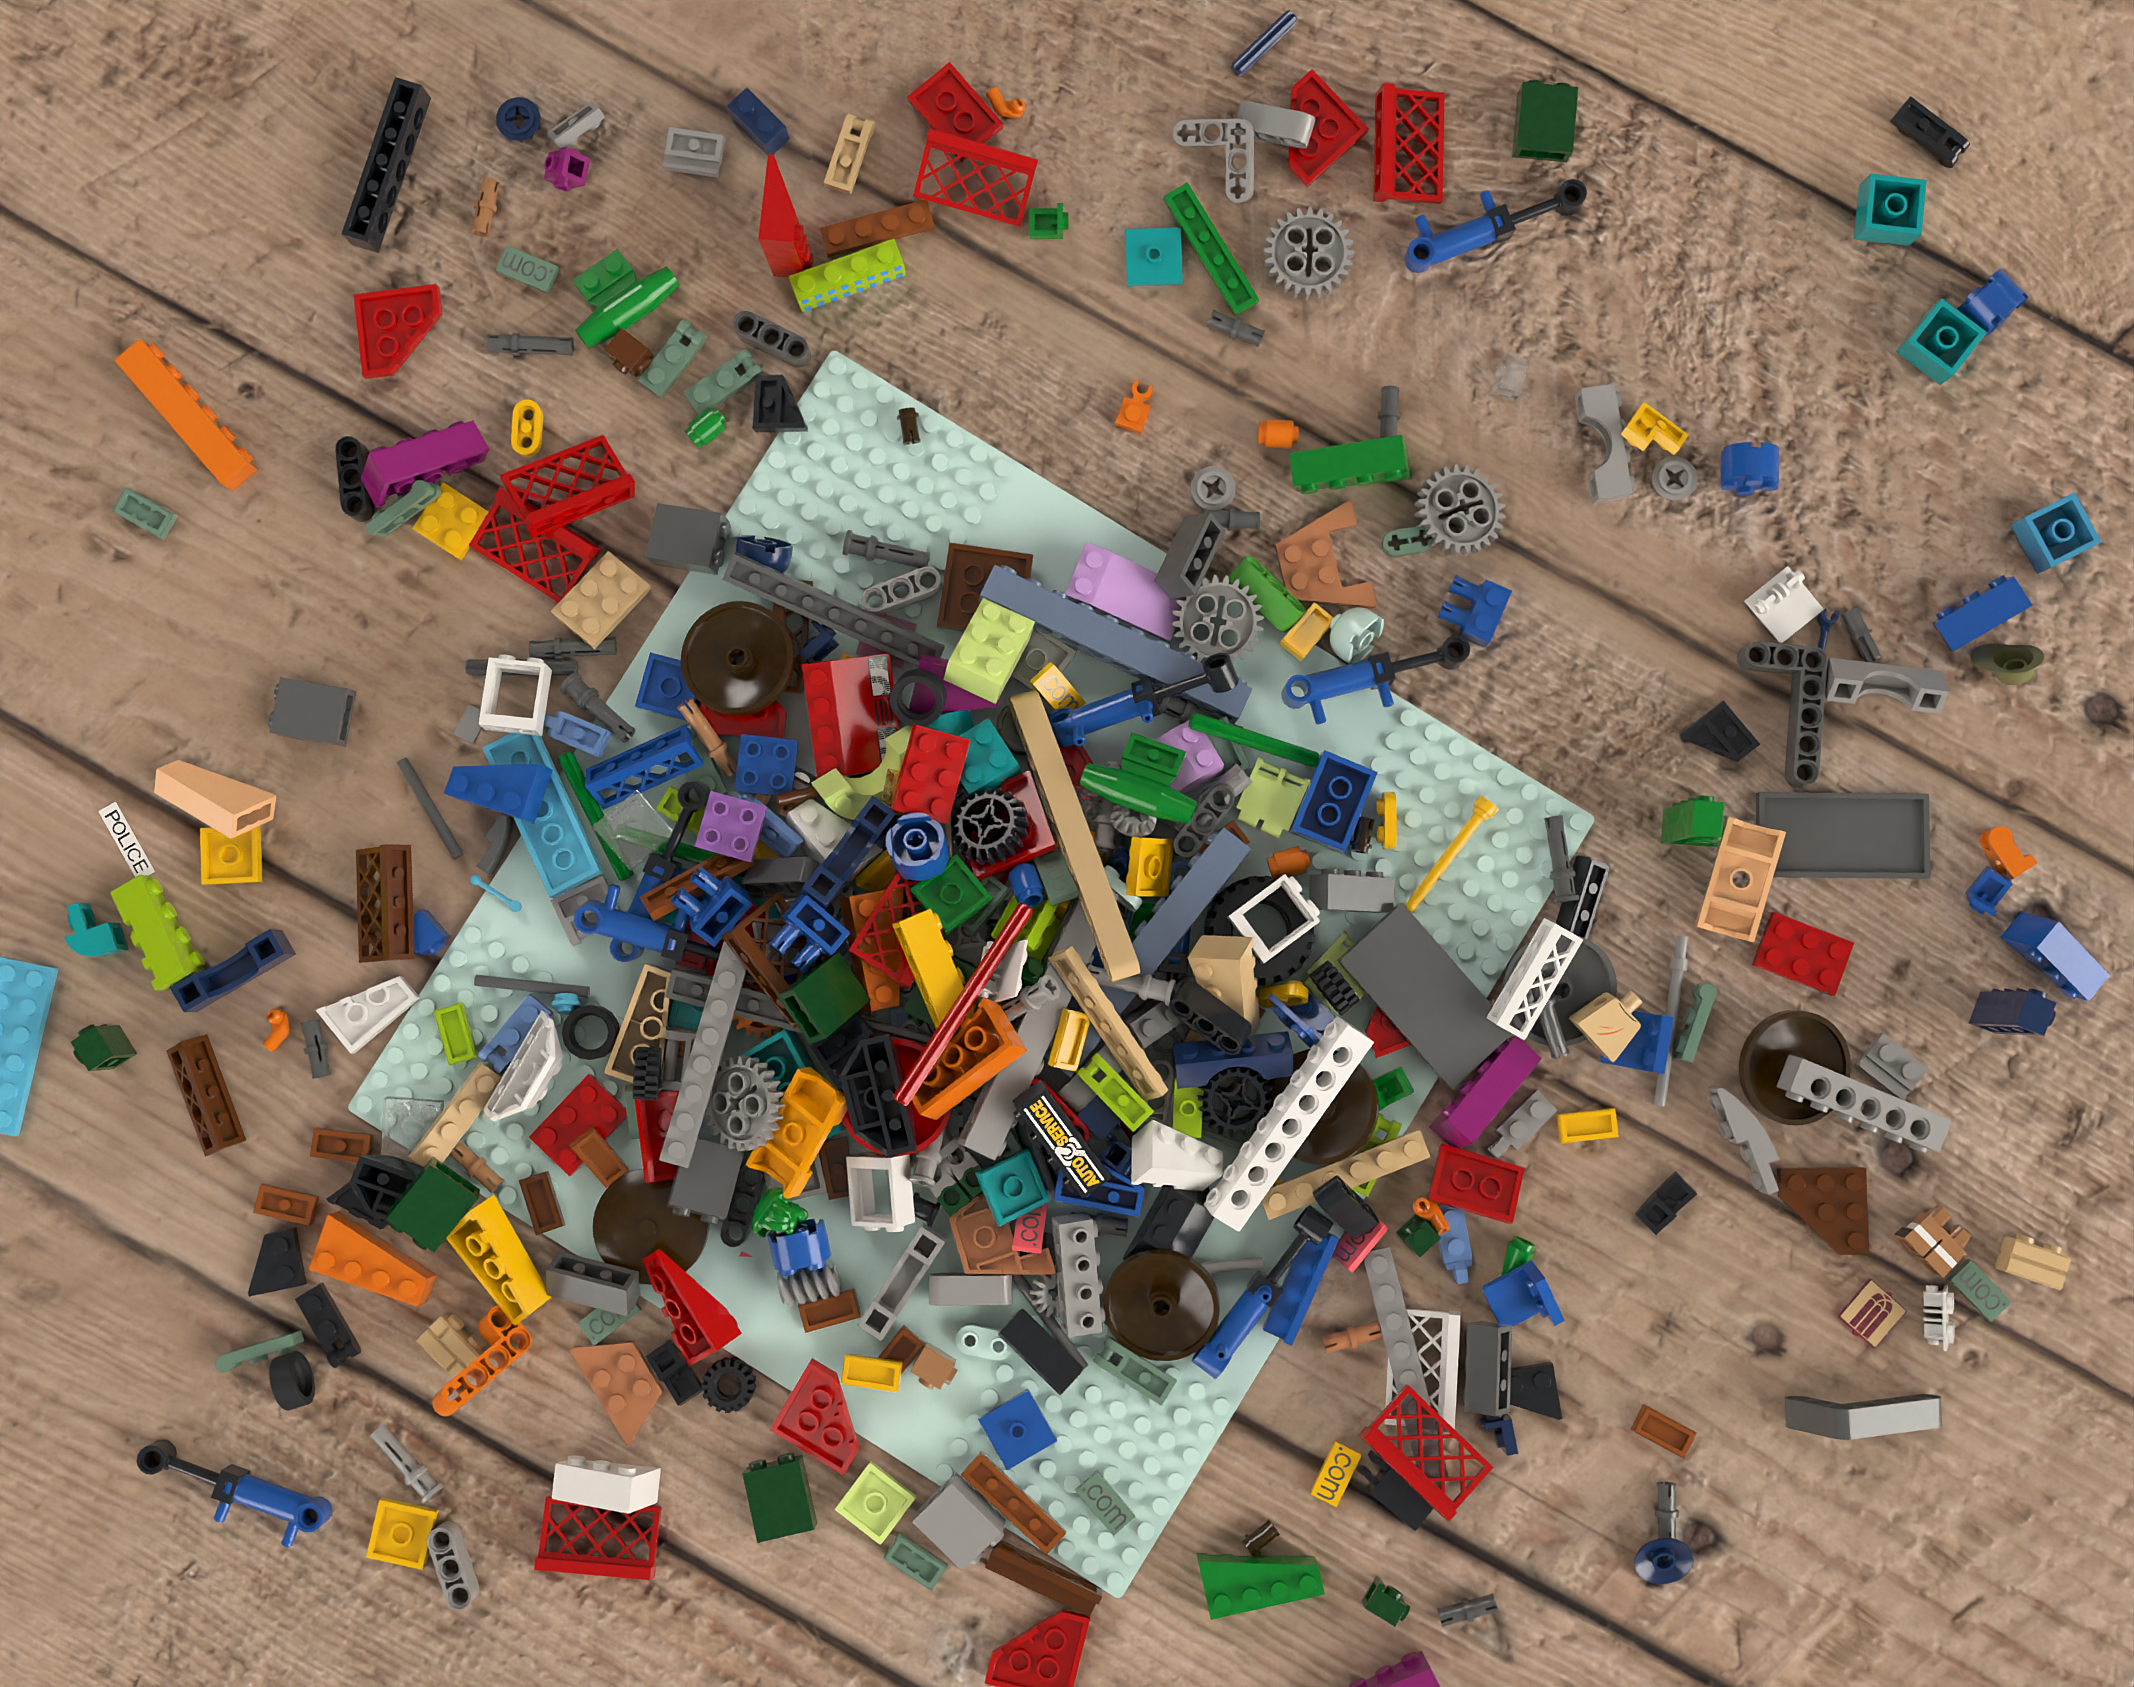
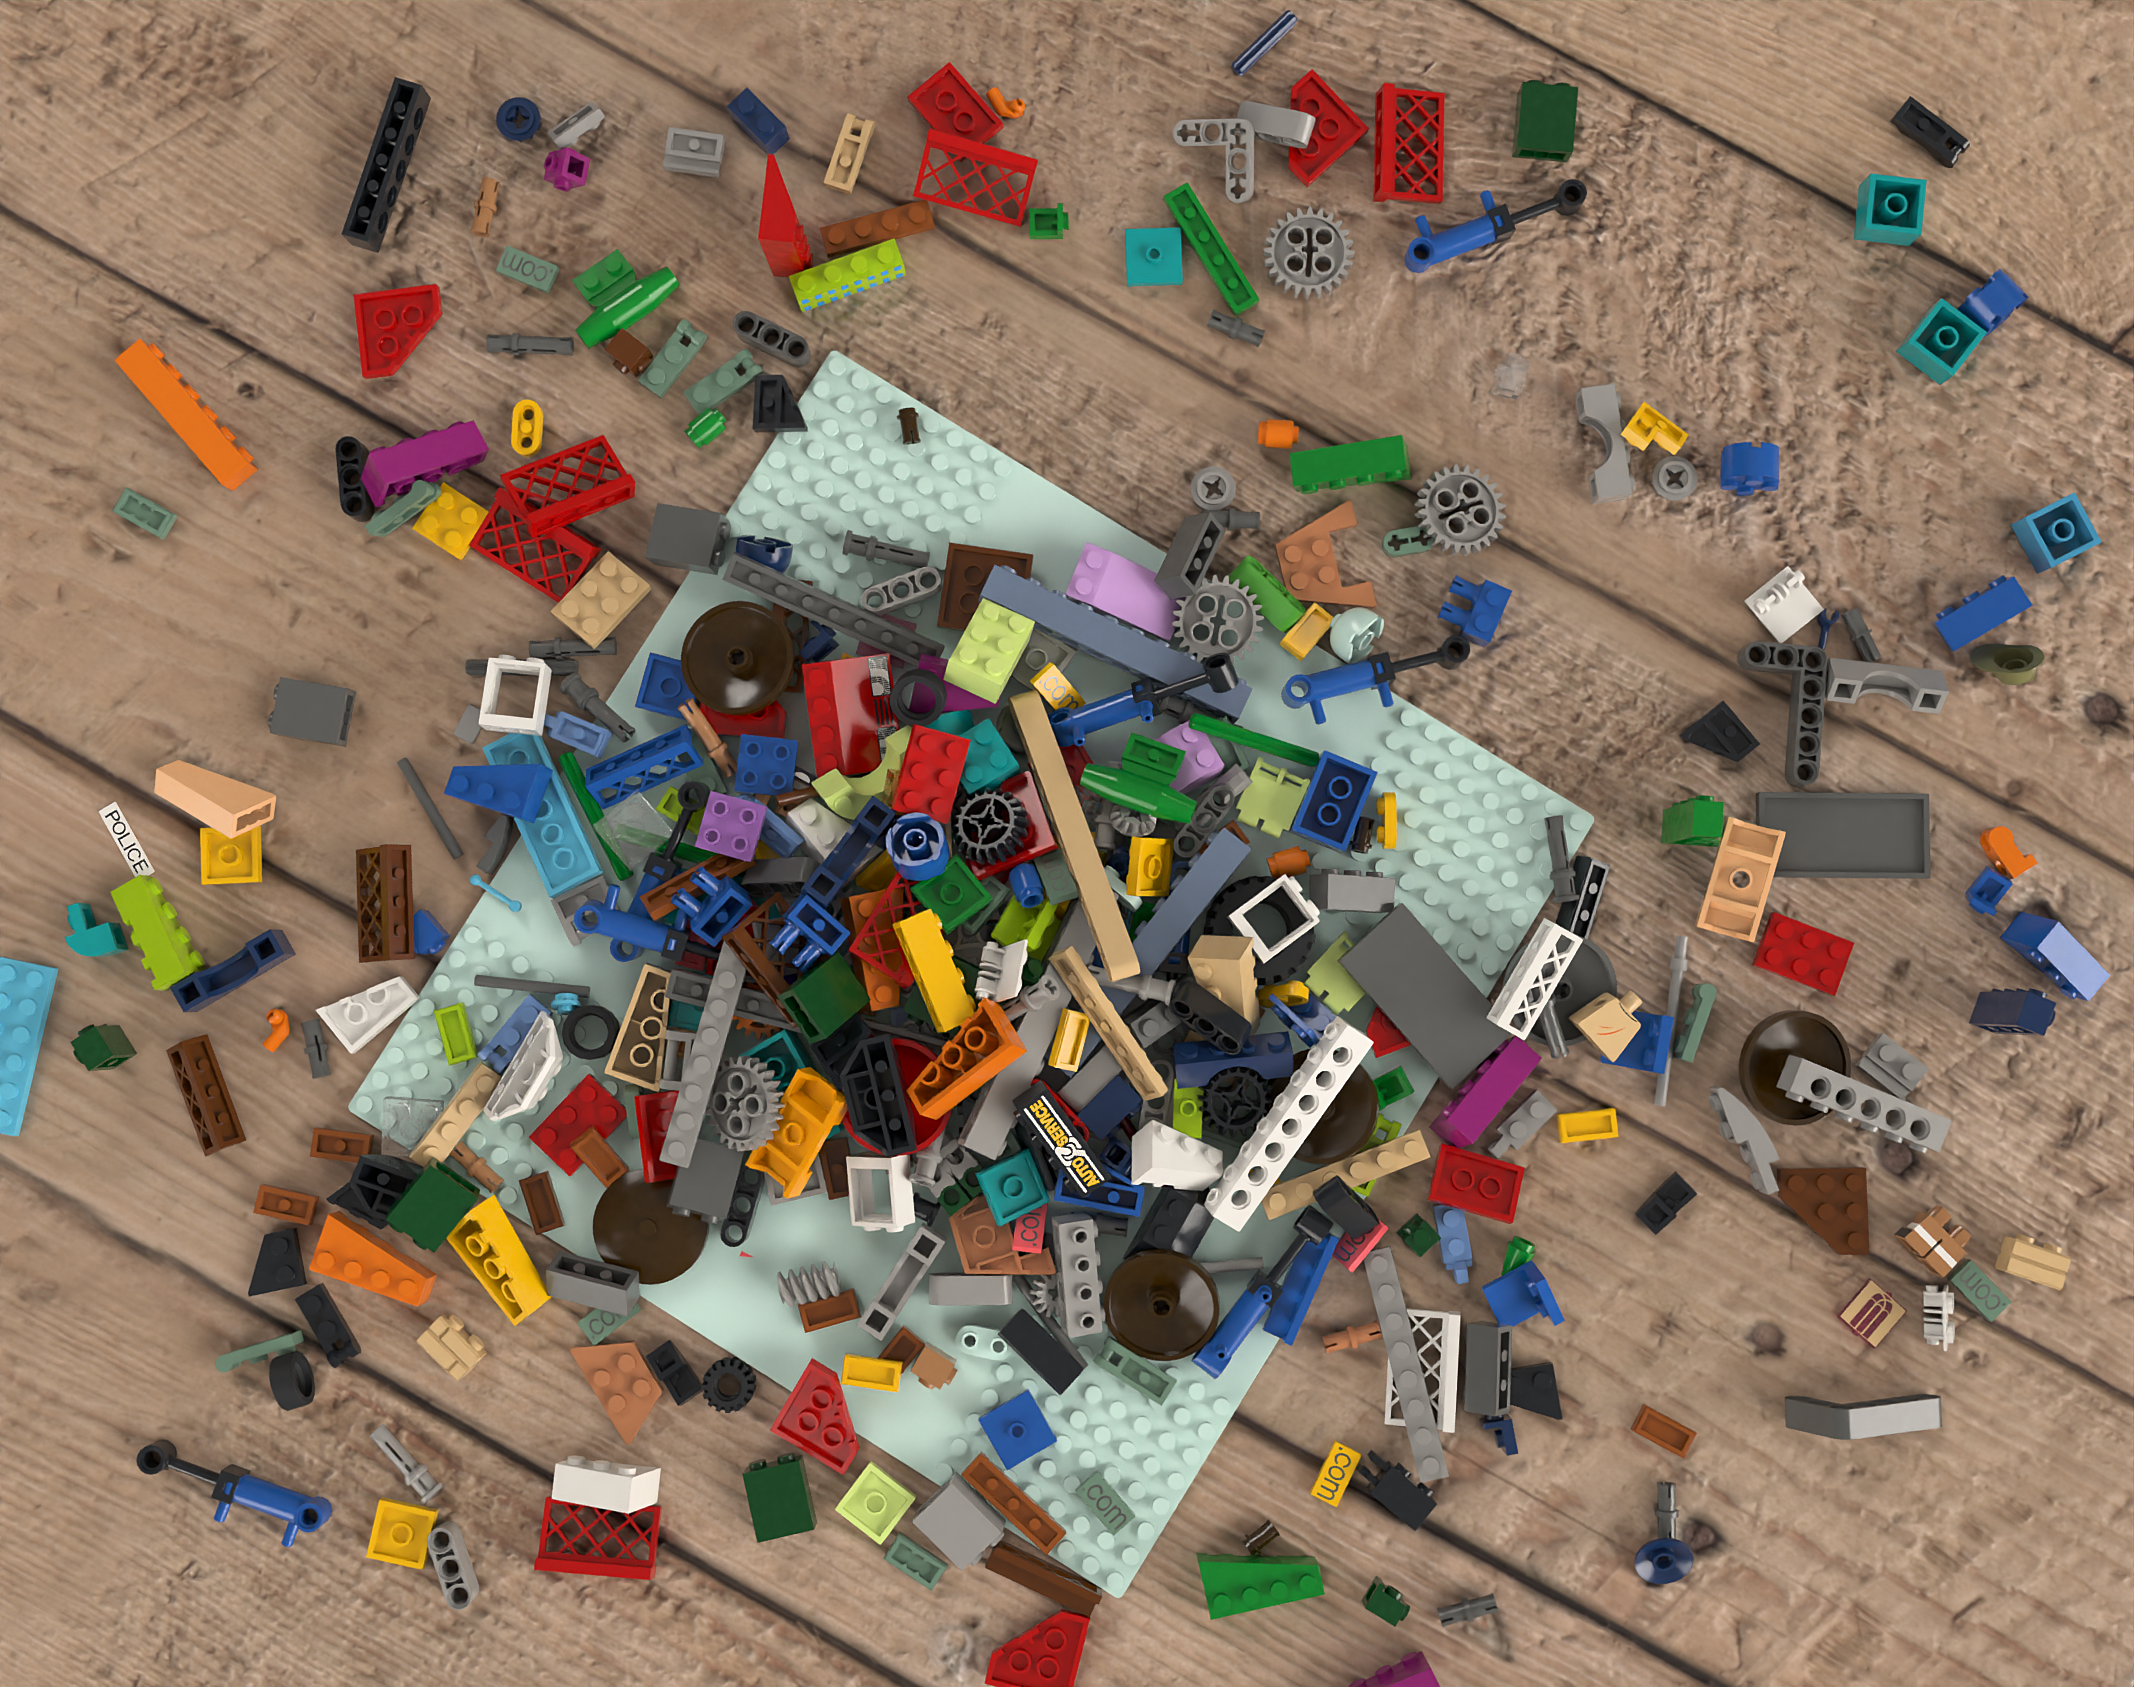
orange beam [432,1306,532,1416] -> none
black tyre [633,1046,662,1101] -> none
red wedge [642,1249,742,1366] -> none
green hair [752,1187,808,1238] -> none
blue brick [767,1219,832,1276] -> none
red axle [894,903,1033,1106] -> none
lime plate [1076,1053,1154,1132] -> none
orange plate [1115,380,1153,434] -> none
black tyre [1309,960,1360,1016] -> none
red fence [1358,1384,1494,1522] -> none
dark grey pin [1378,386,1401,438] -> none
yellow piece [1405,796,1498,912] -> none
orange arm [1413,1197,1450,1235] -> none

